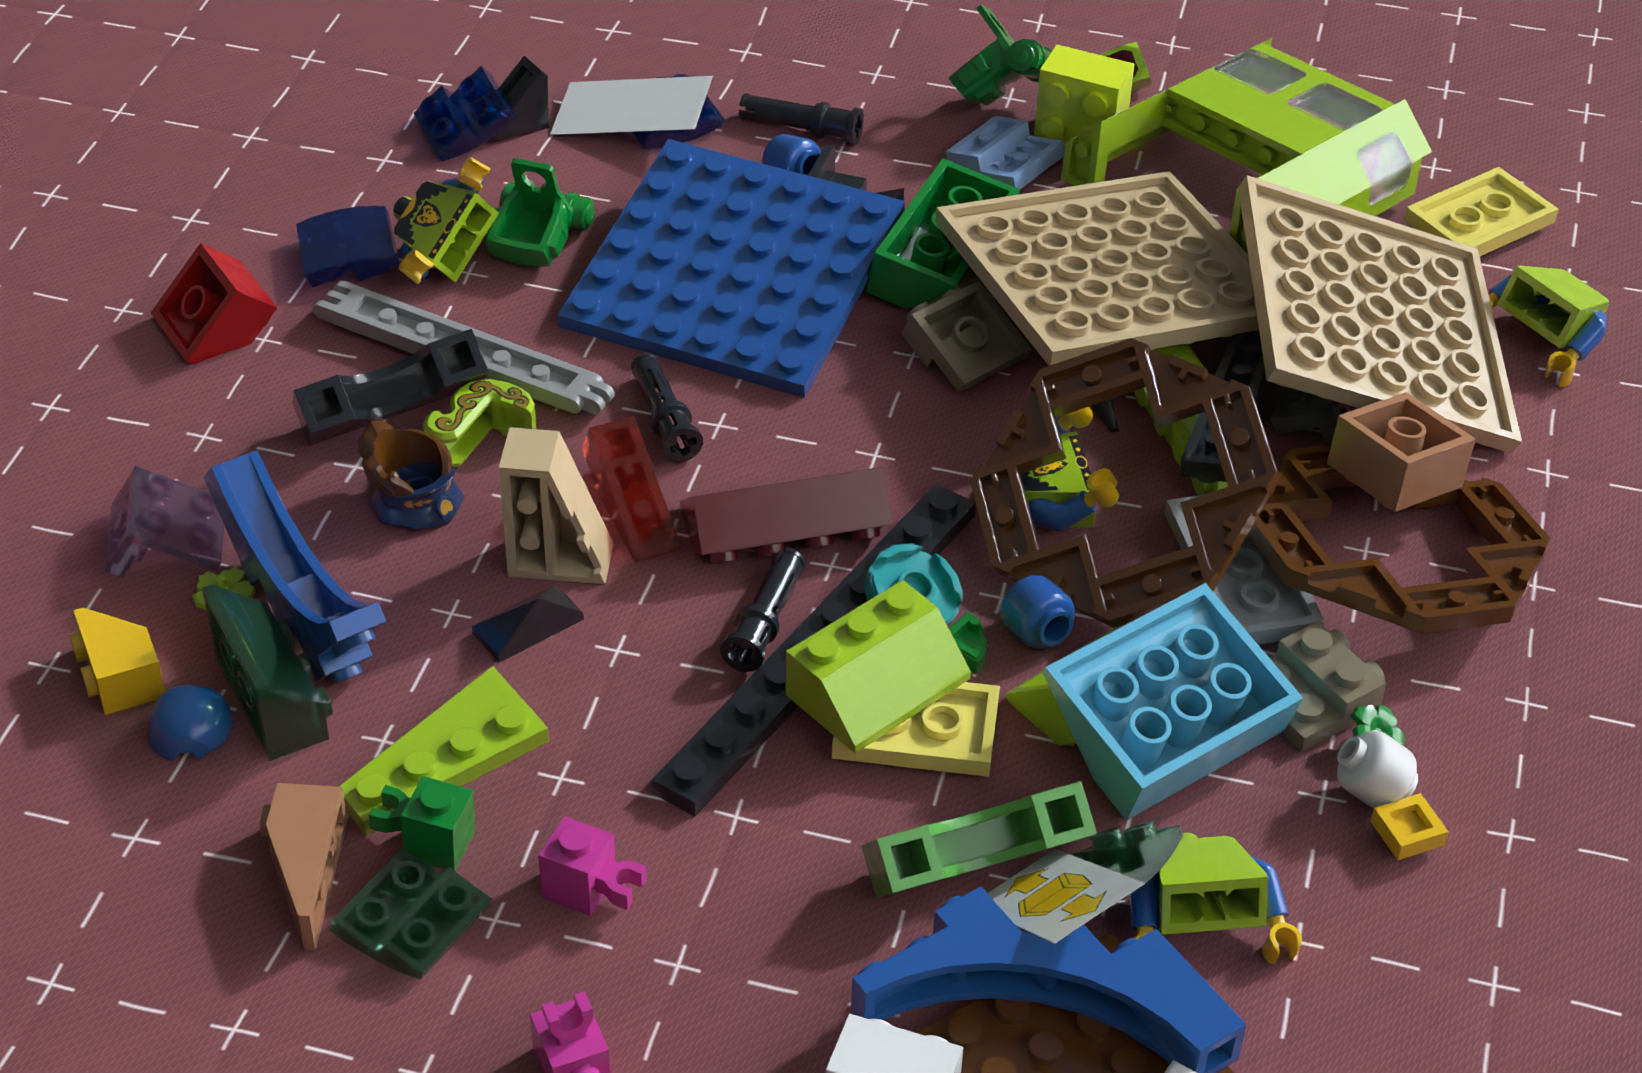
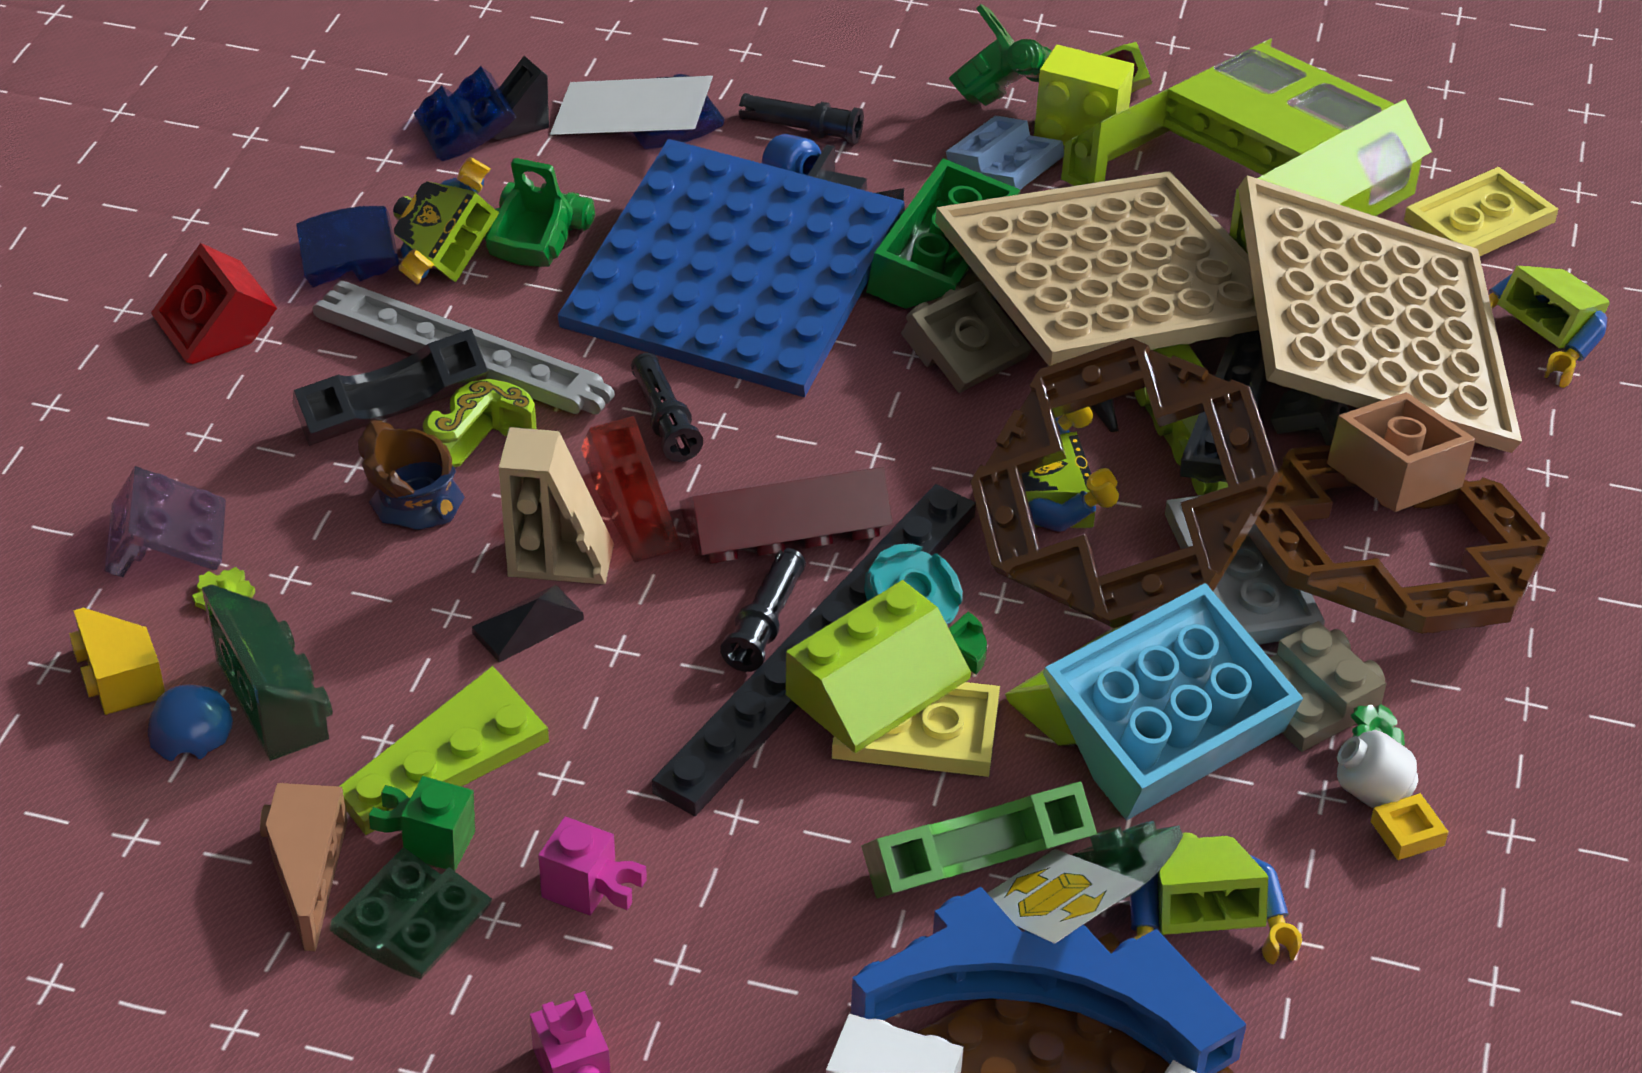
blue arch [203,450,386,684] -> none
blue head [1001,575,1075,650] -> none

